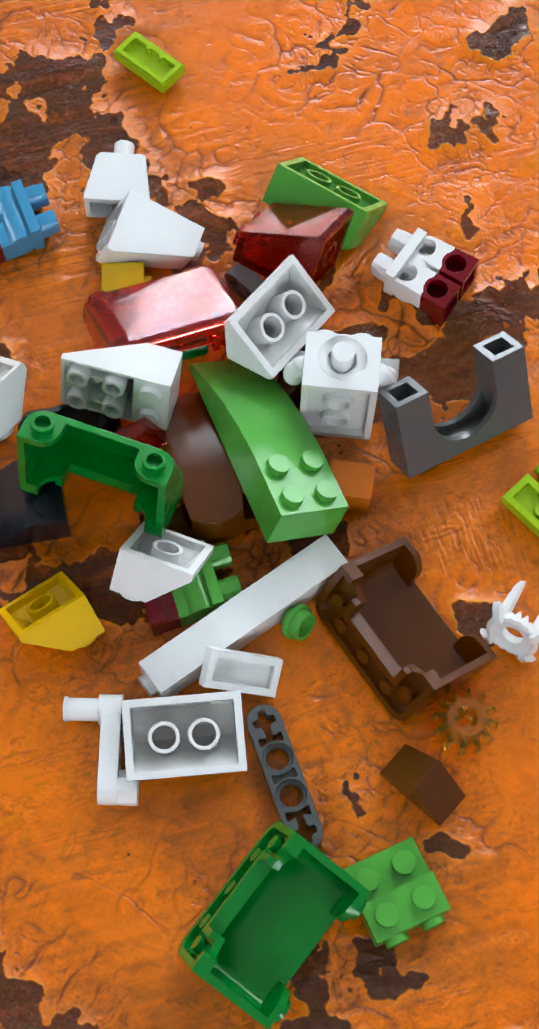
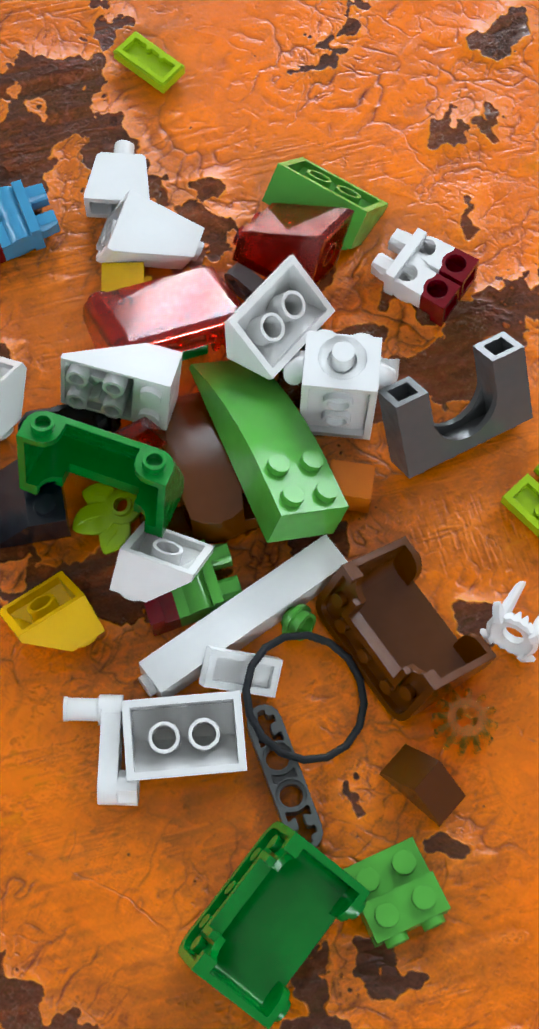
none -> lime plate [72,483,140,555]
none -> black piece [242,631,368,764]

